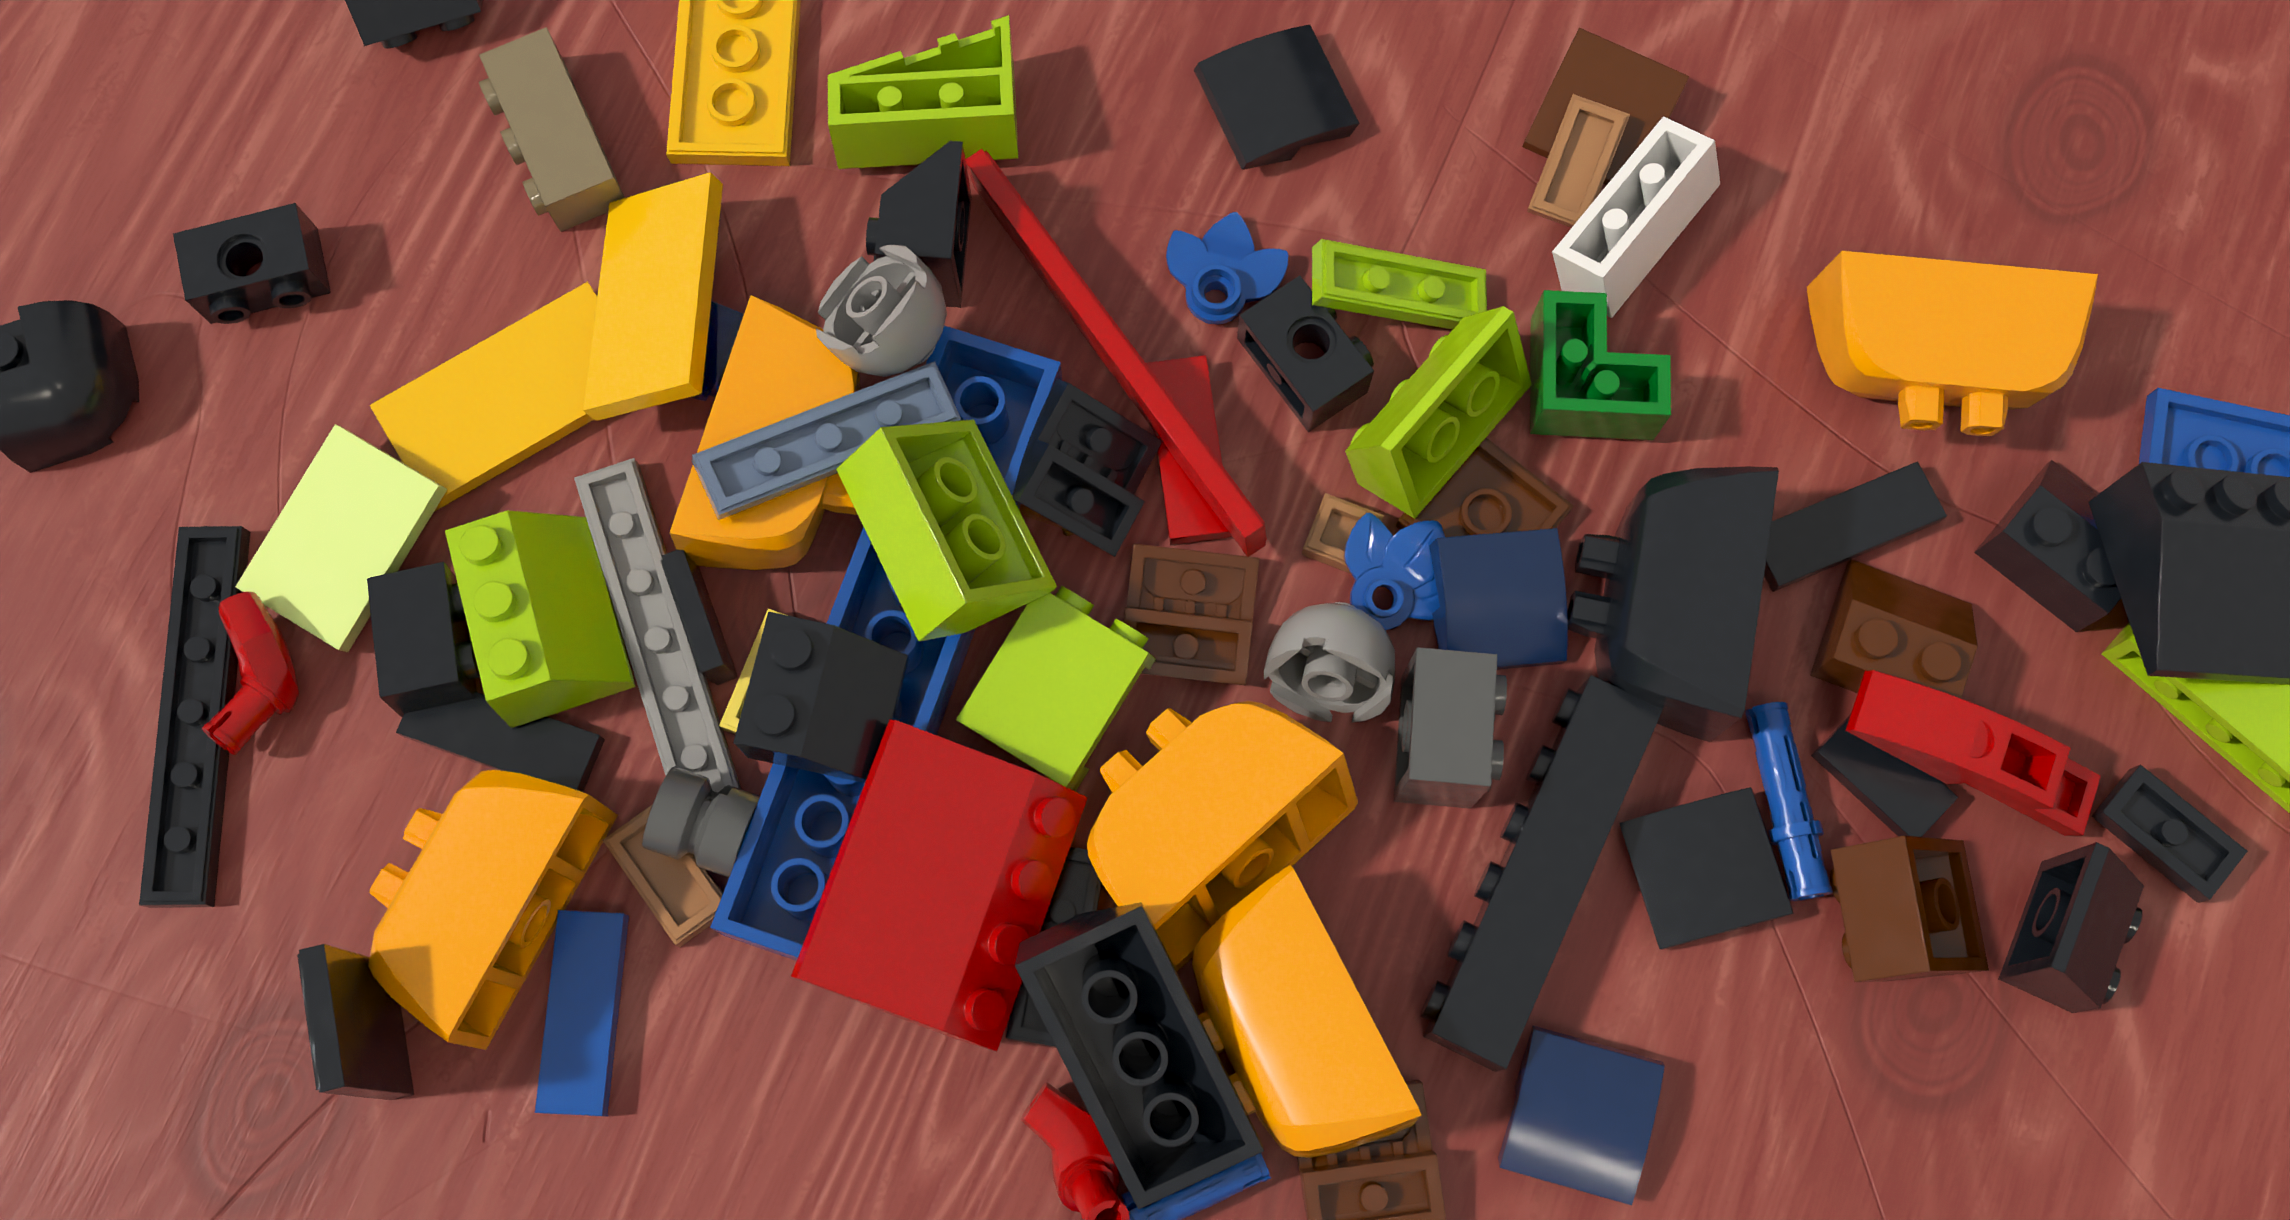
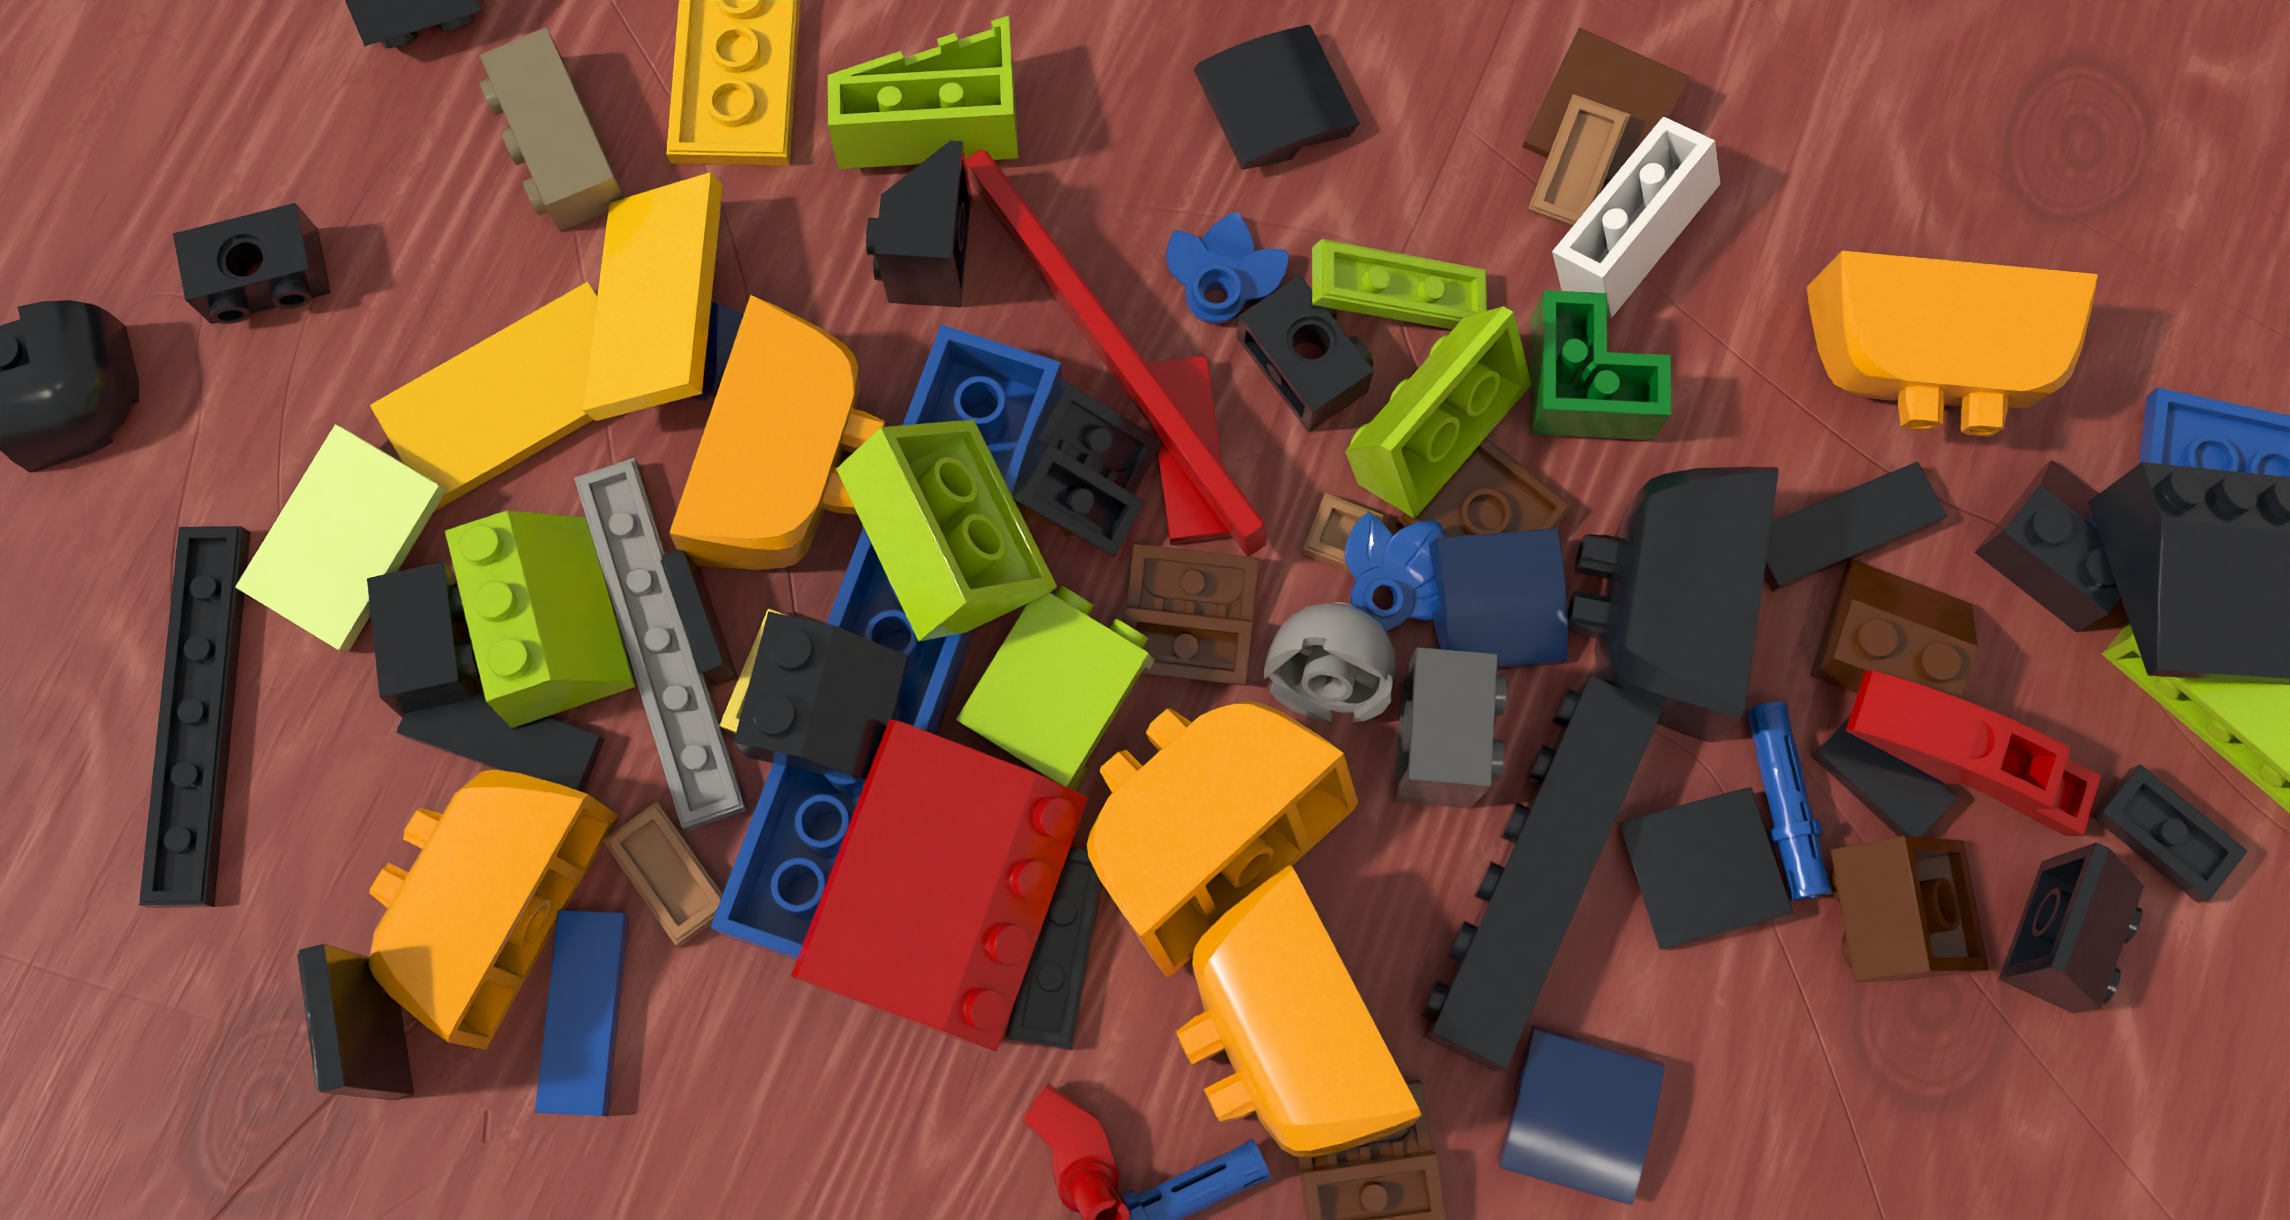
red arm [202,591,299,755] -> none
dark grey wheel [642,766,760,877] -> none
sand blue tile [692,361,961,520] -> none
light grey cylinder [816,245,947,377] -> none
black slope [1015,902,1264,1209] -> none

